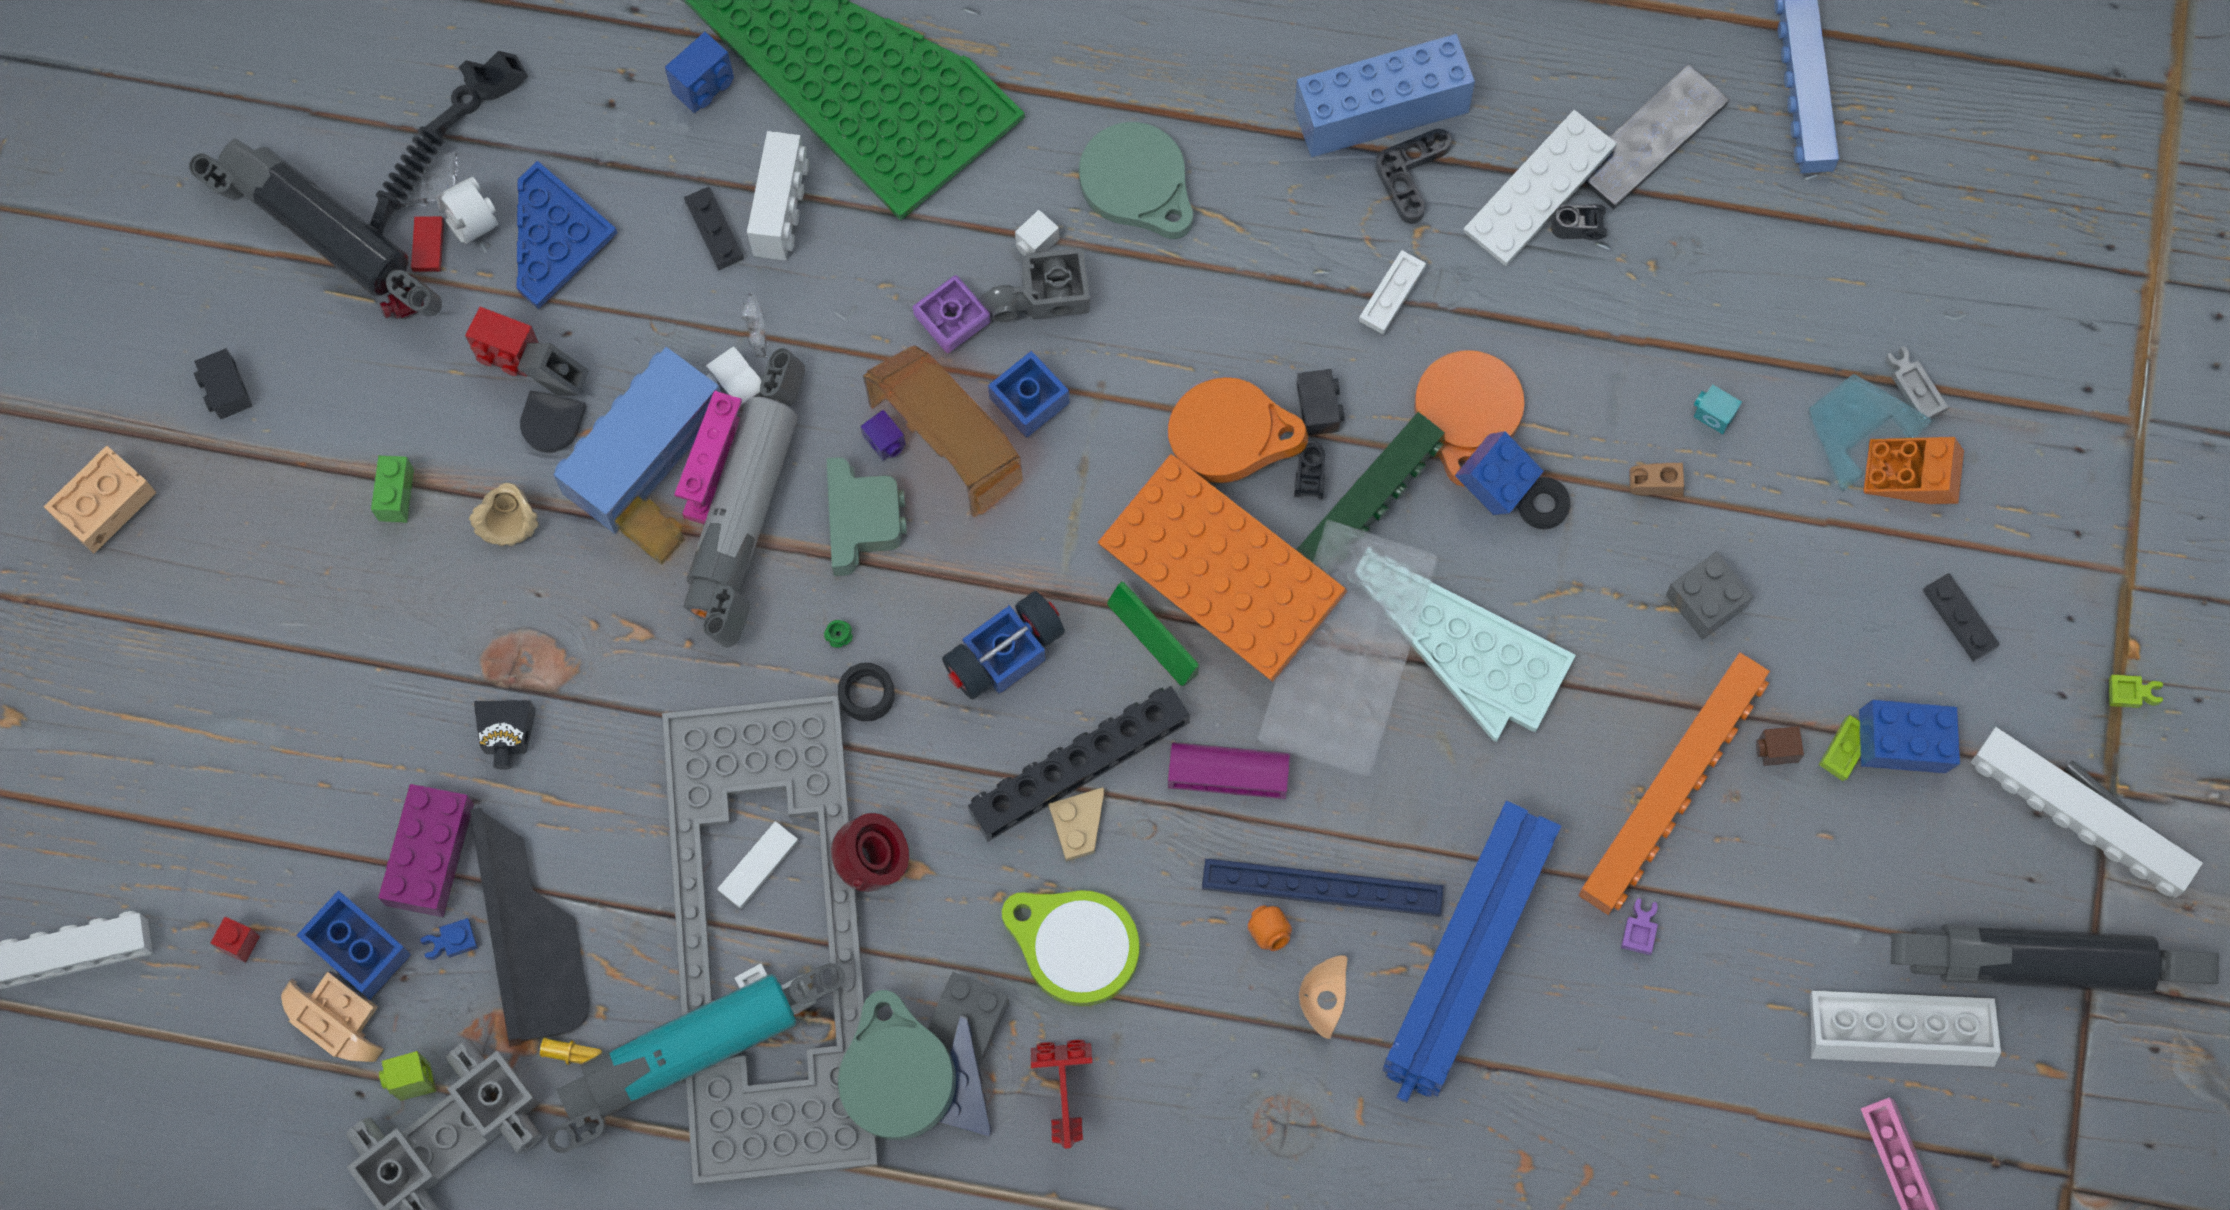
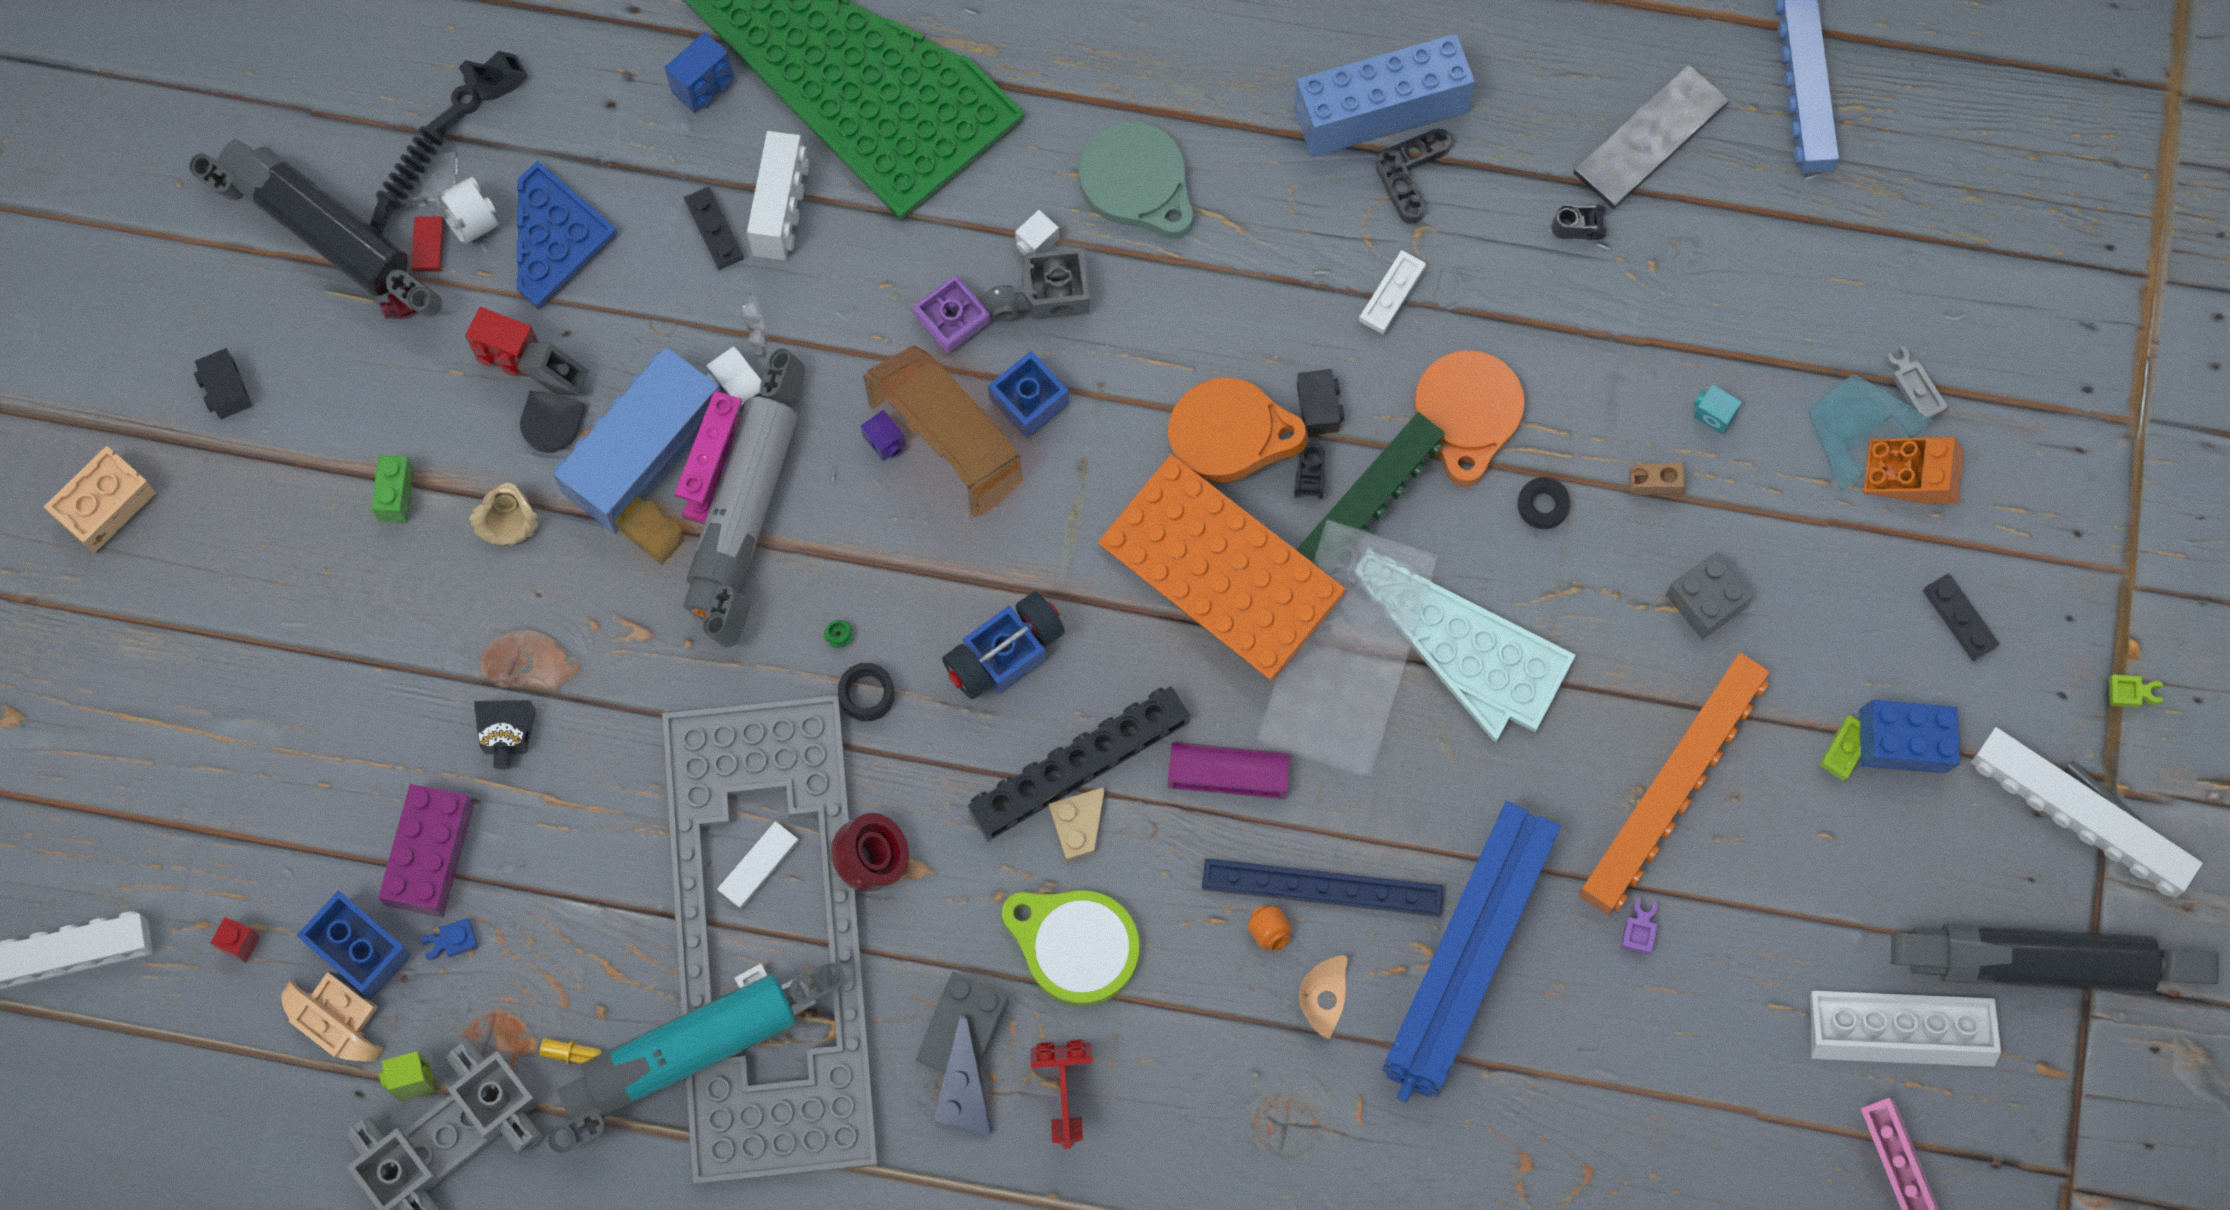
black piece [470,808,589,1047] -> none
sand green brick [826,457,907,576] -> none
sand green piece [838,990,956,1140] -> none
green slope [1107,581,1199,686] -> none
blue brick [1455,431,1544,515] -> none
white plate [1464,110,1617,266] -> none
reddish brown brick [1756,726,1804,766] -> none

